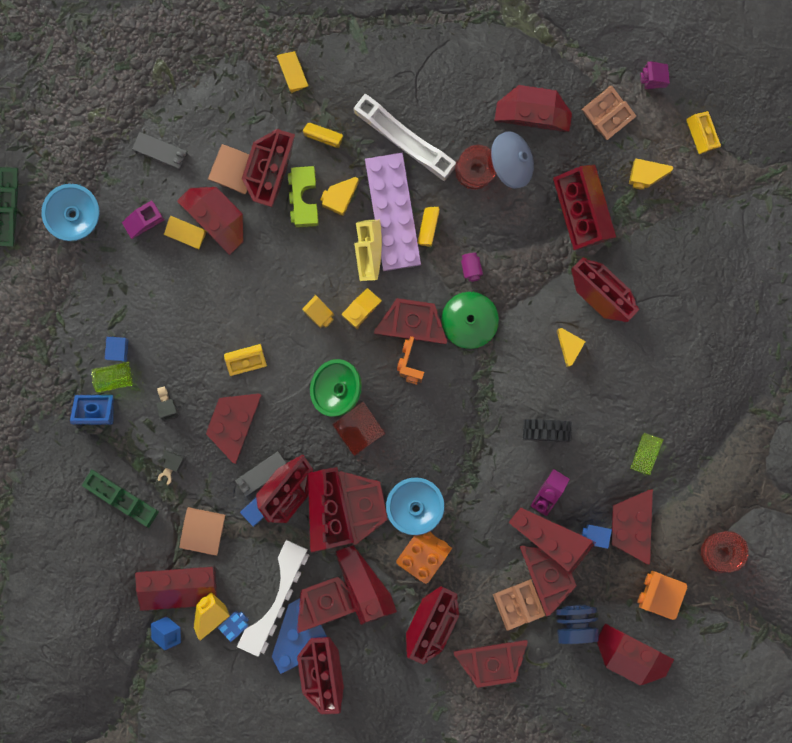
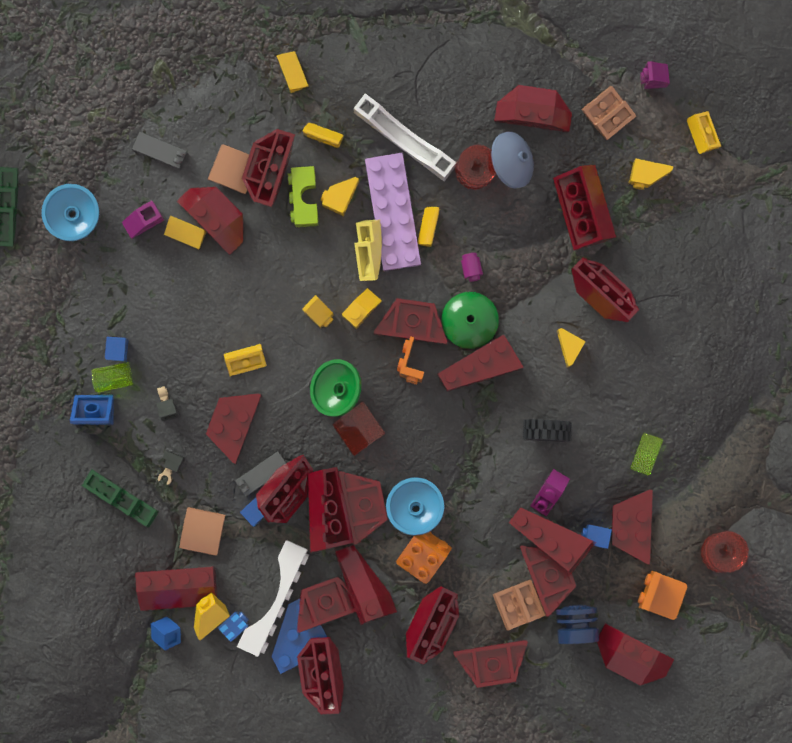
none -> dark red wedge [437,335,524,392]

